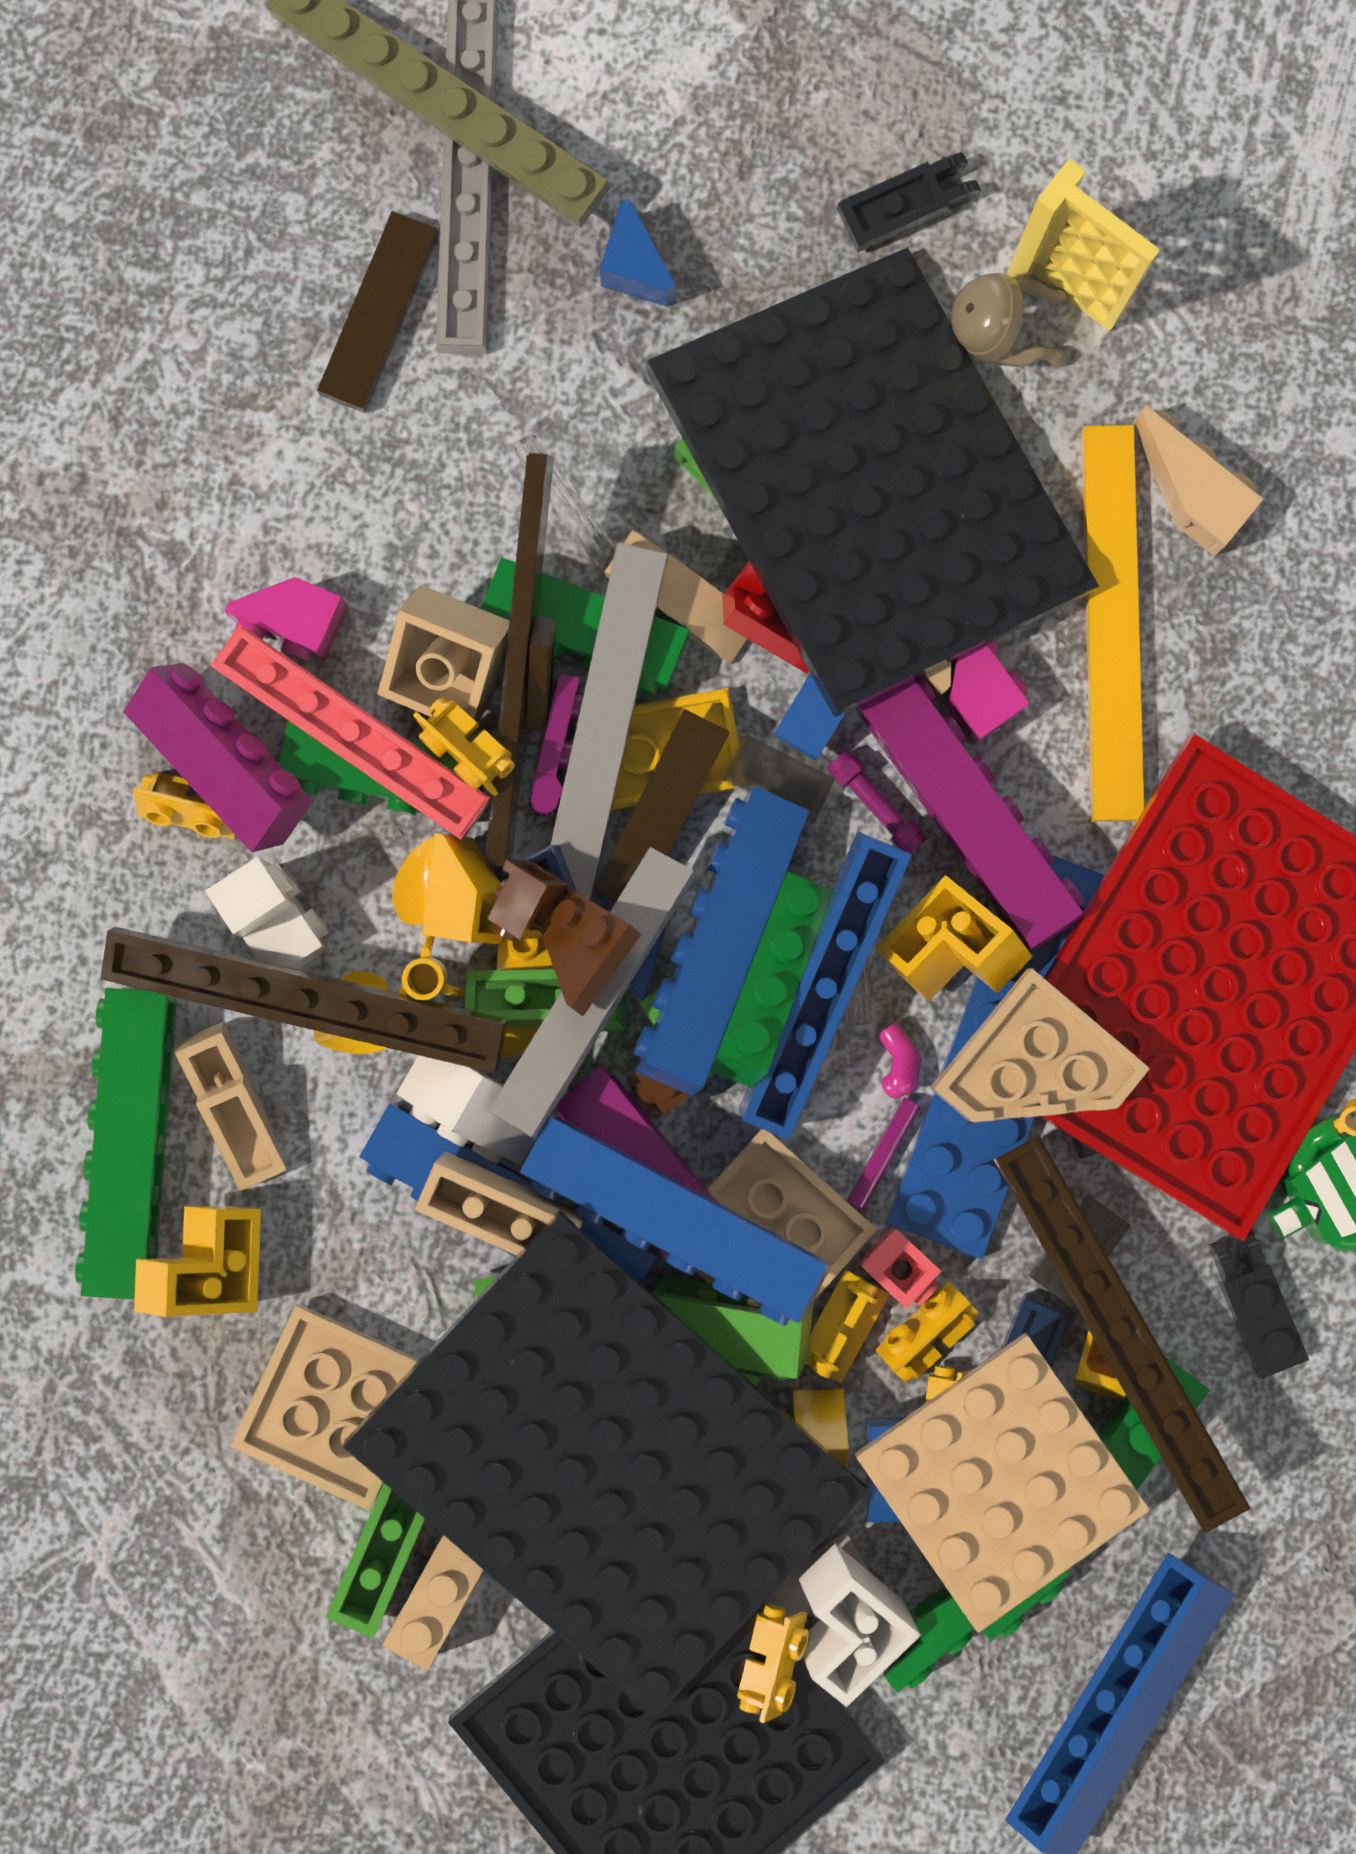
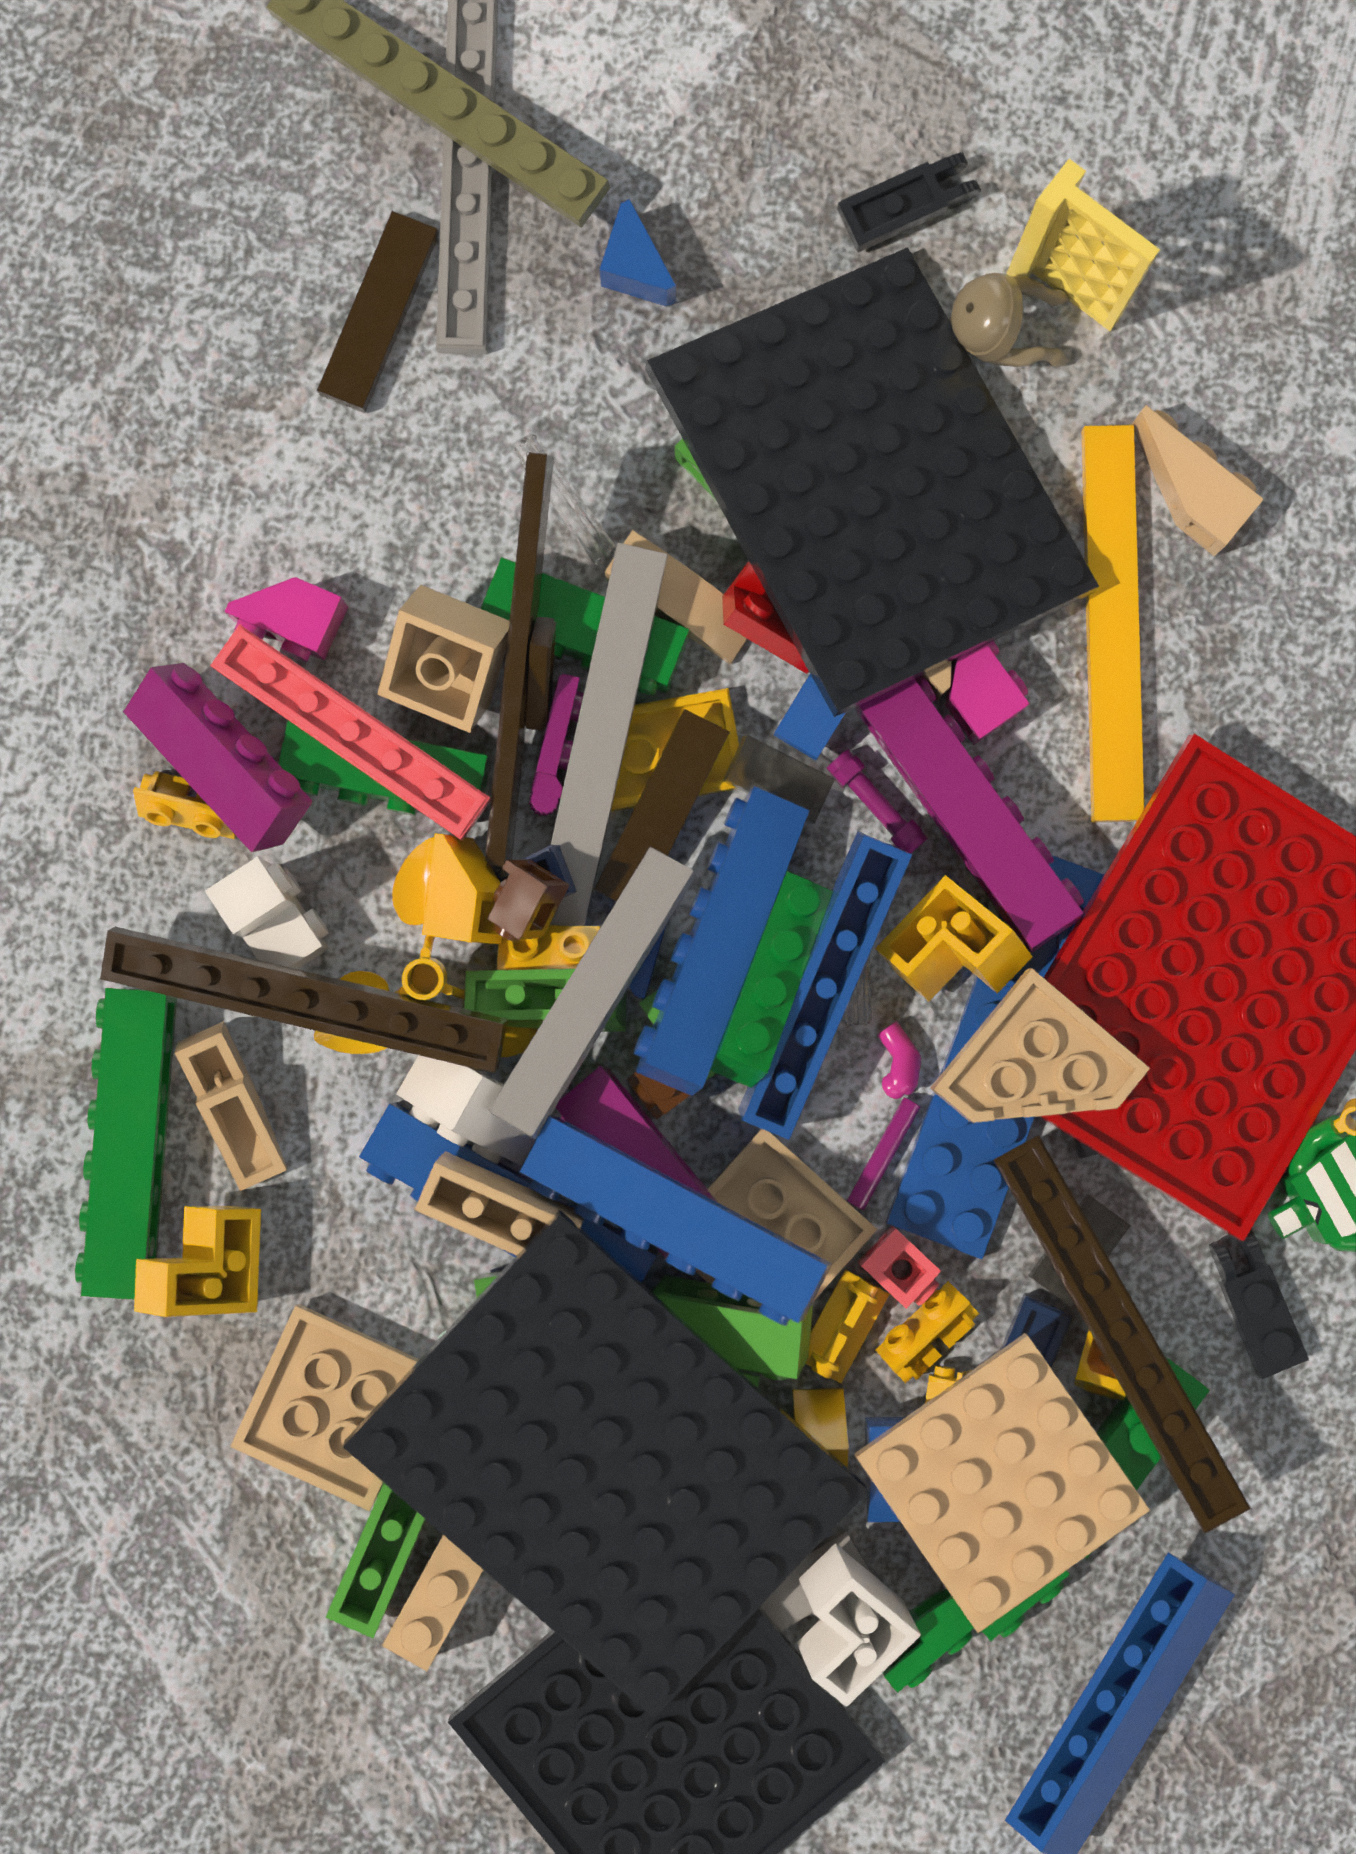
yellow hinge [413,697,515,796] -> none
reddish brown wing [540,888,642,1016] -> none
yellow hinge [737,1604,809,1723] -> none

